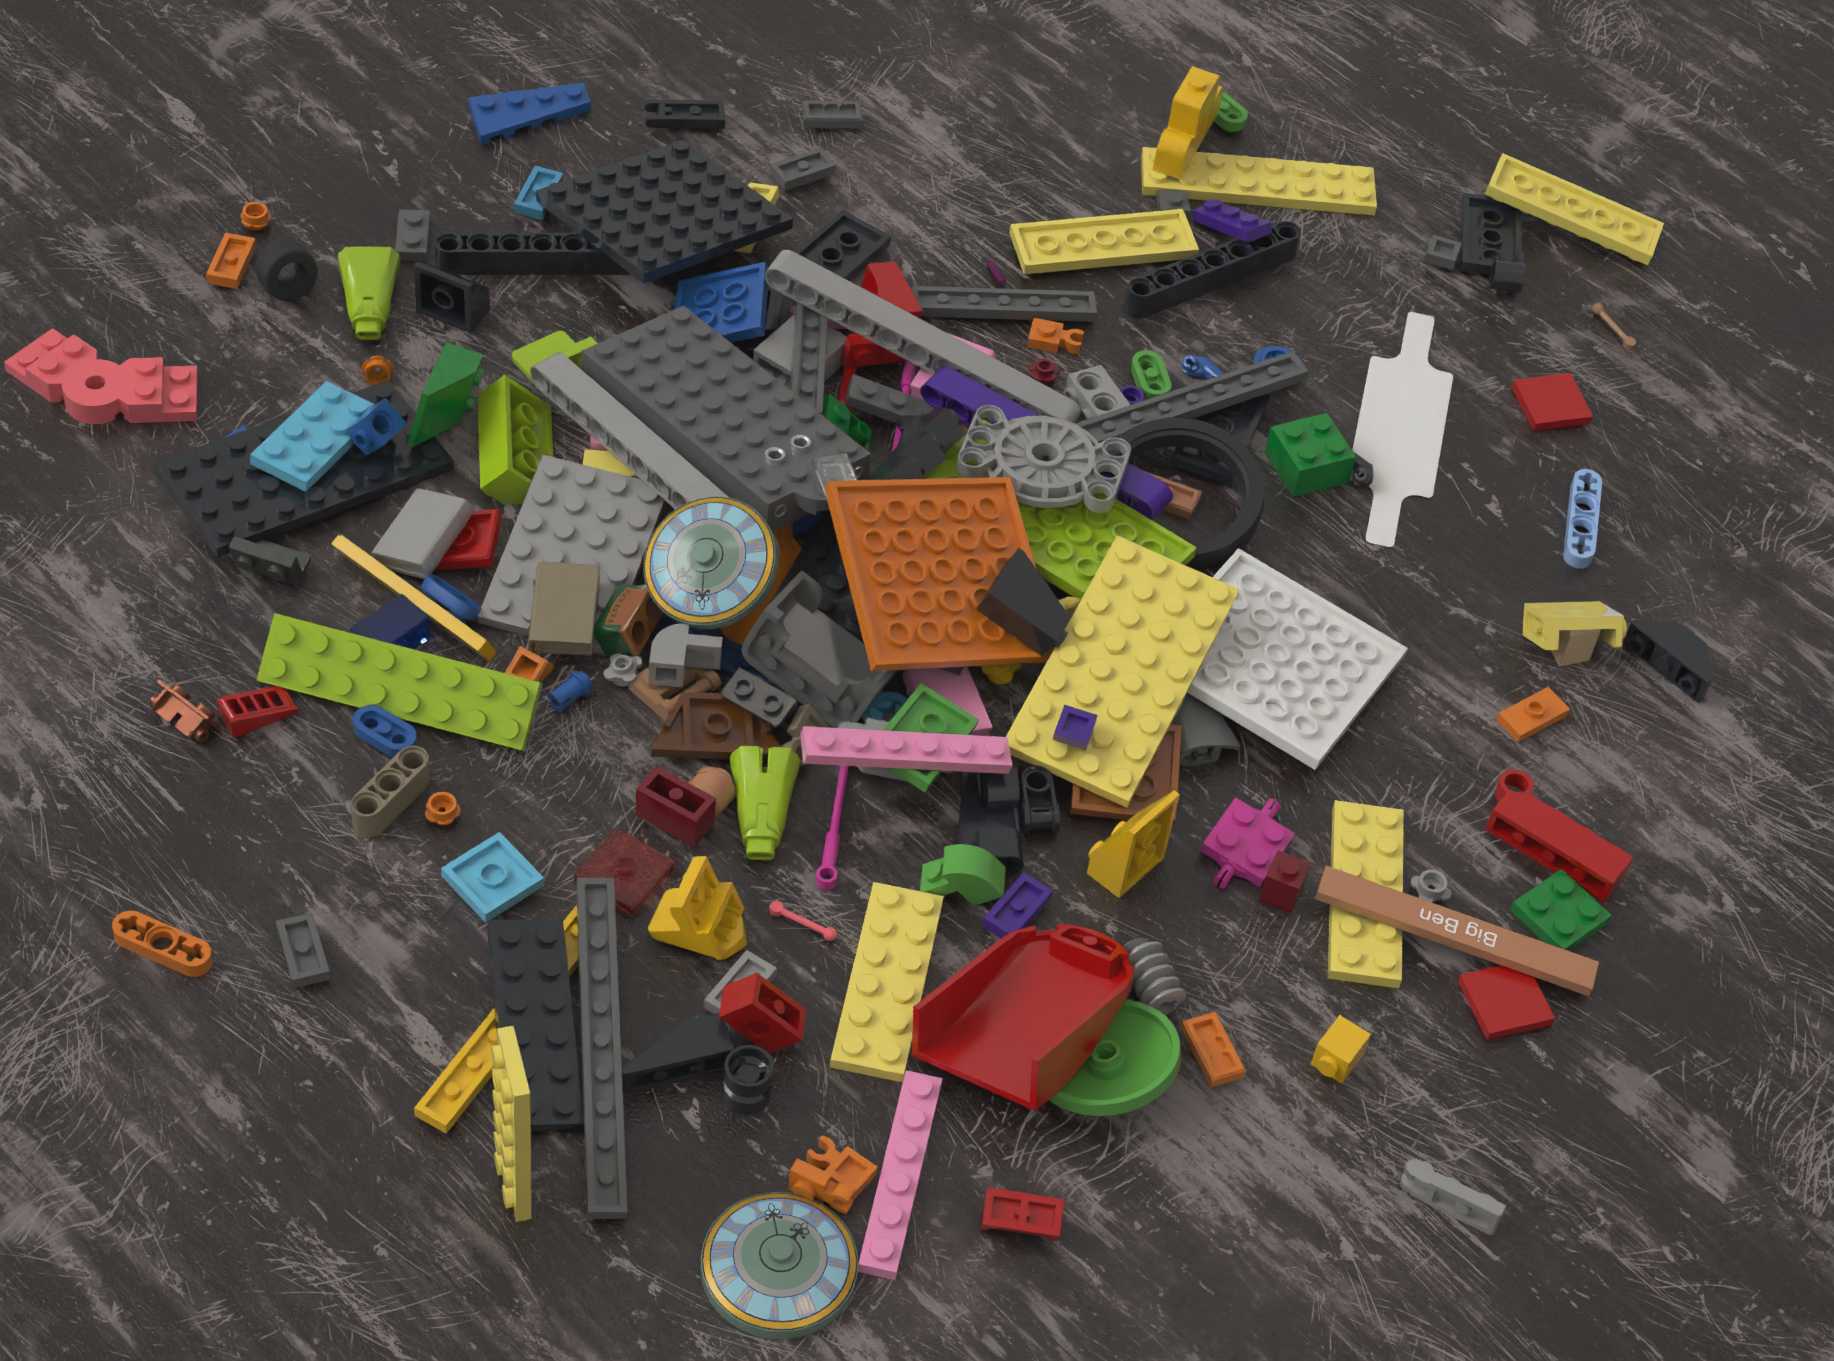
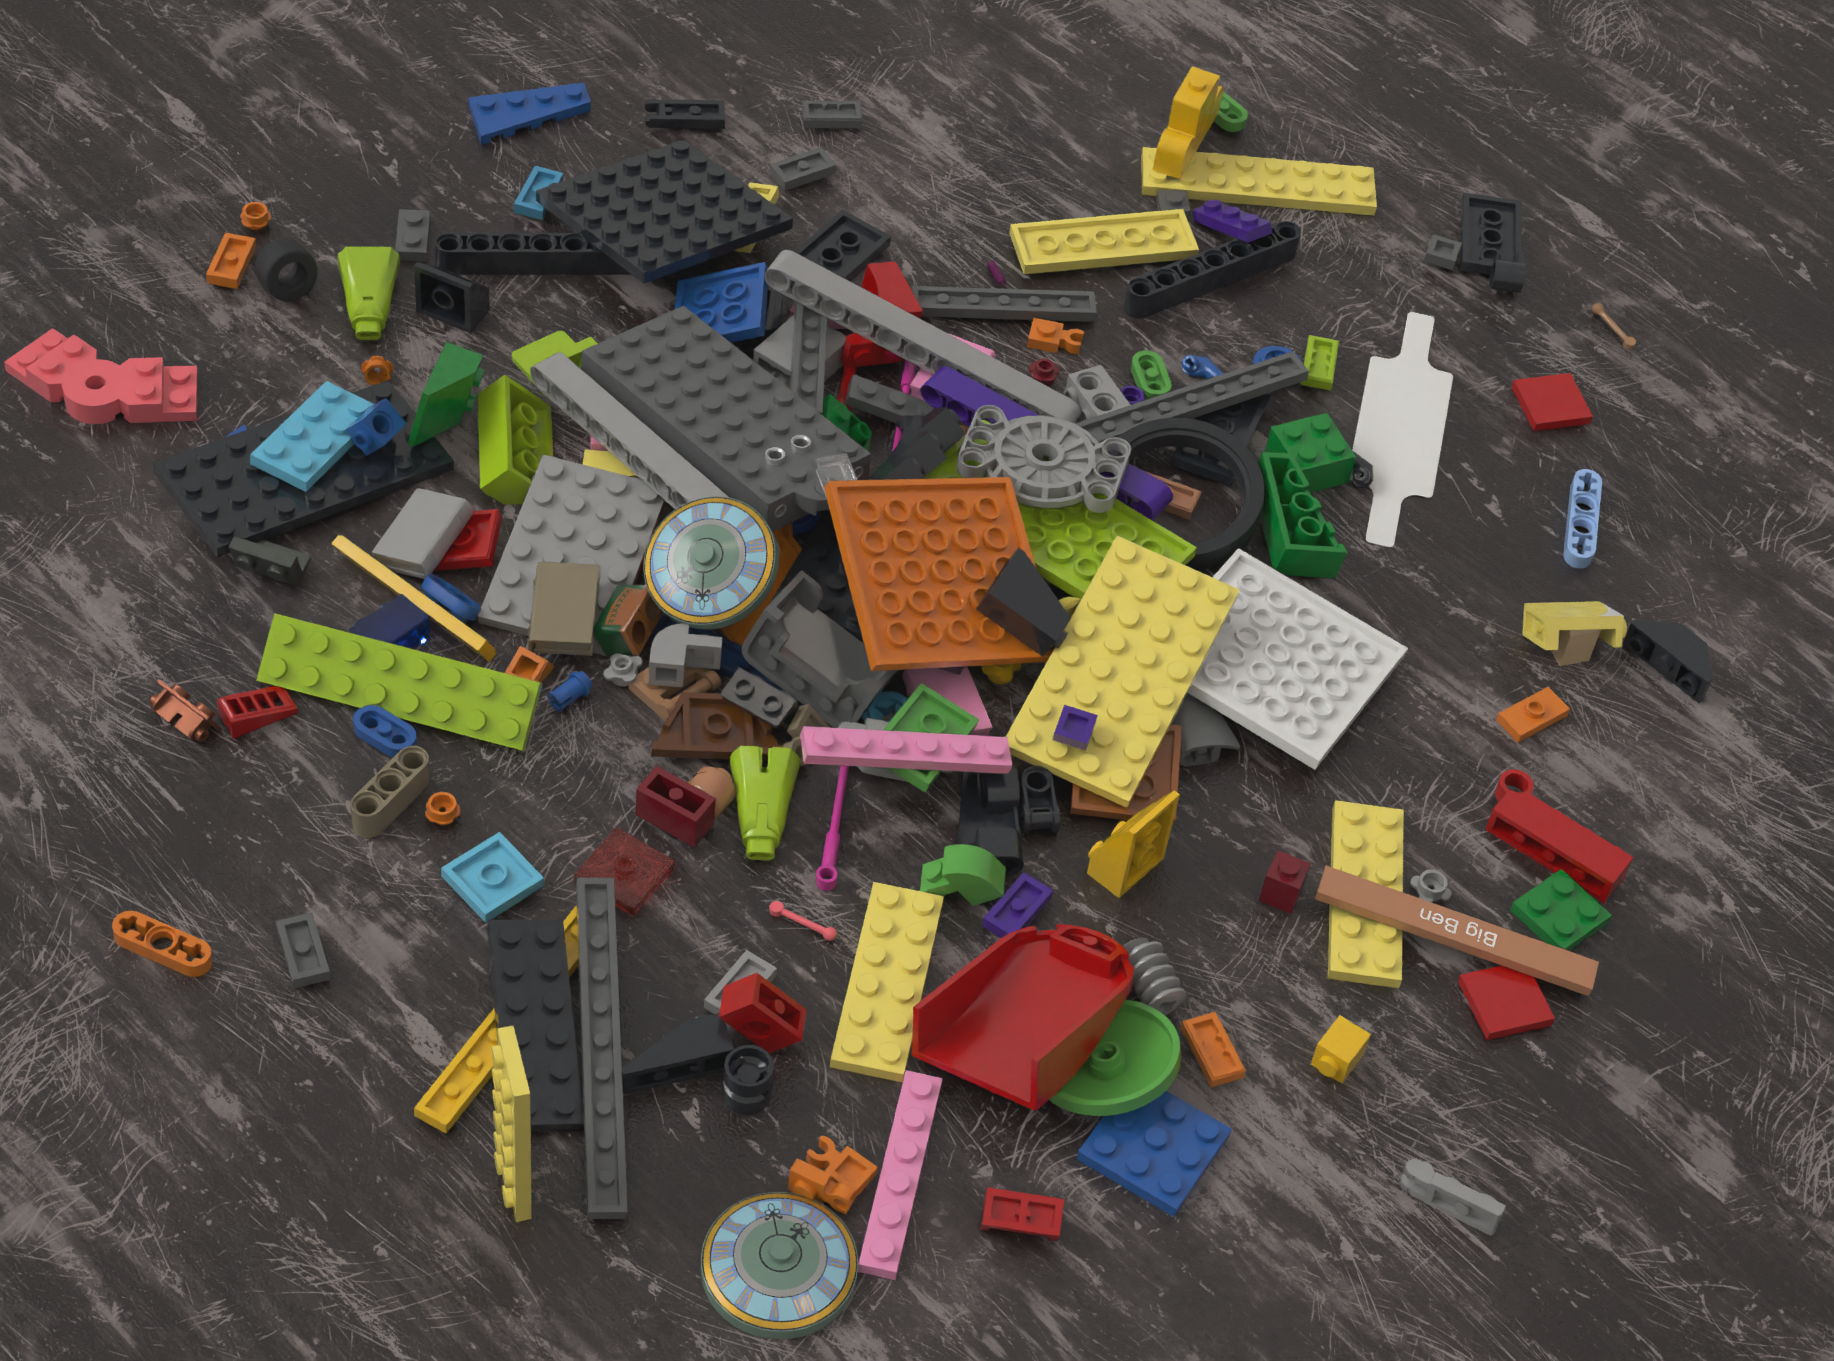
yellow piece [648,856,747,960] -> none
dark pink plate [1200,797,1295,888] -> none
light yellow plate [1485,153,1664,265] -> none
none -> blue plate [1076,1091,1232,1217]
none -> green wedge [1257,452,1348,578]
none -> lime plate [1300,335,1339,391]

